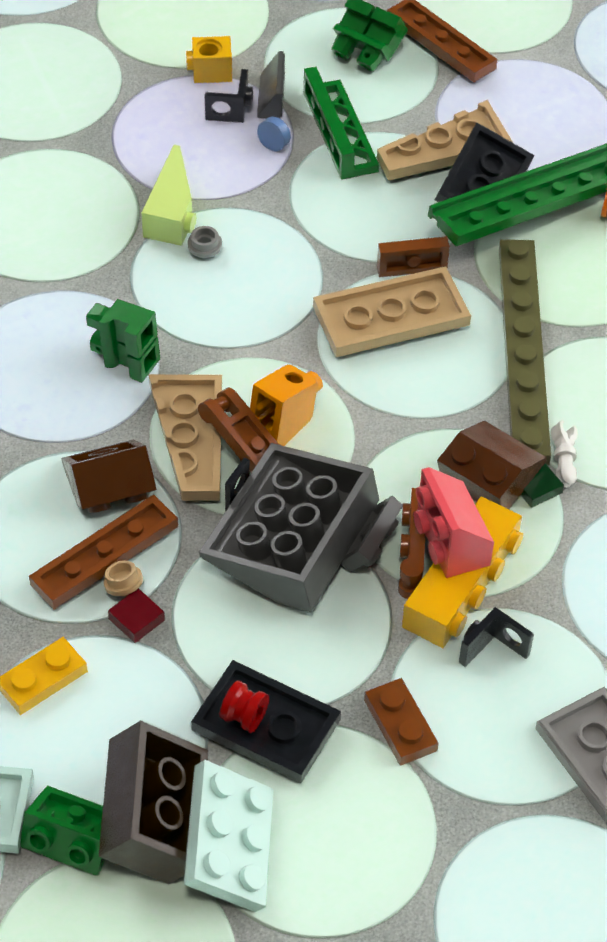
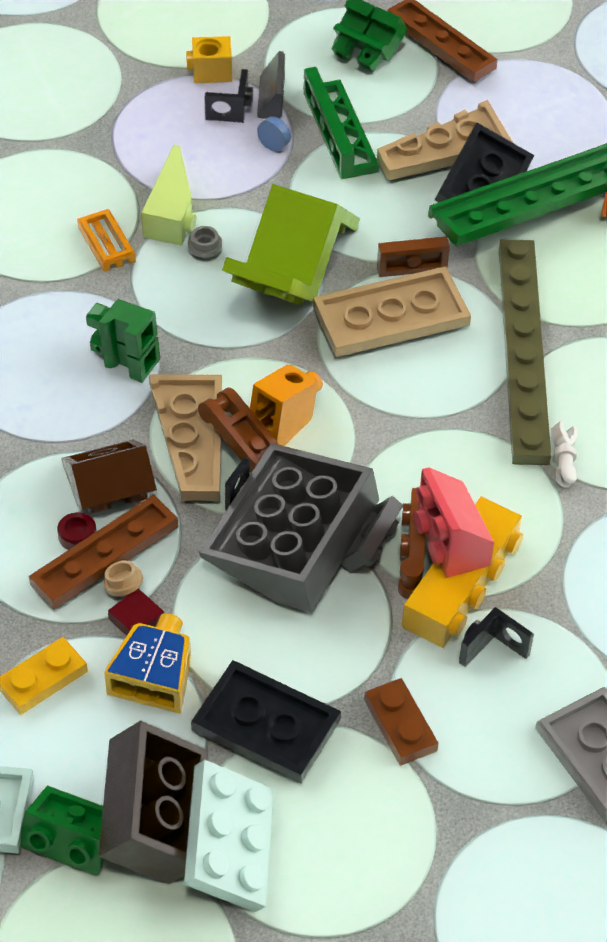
red wheel [220,680,269,733] -> none
reddish brown slope [437,420,547,509] -> none
dark green tile [521,463,564,508] -> none
none -> dark red tile [57,512,97,550]
none -> light orange tile [77,209,136,272]
none -> torso [104,613,191,714]
none -> lime bracket [222,184,360,306]

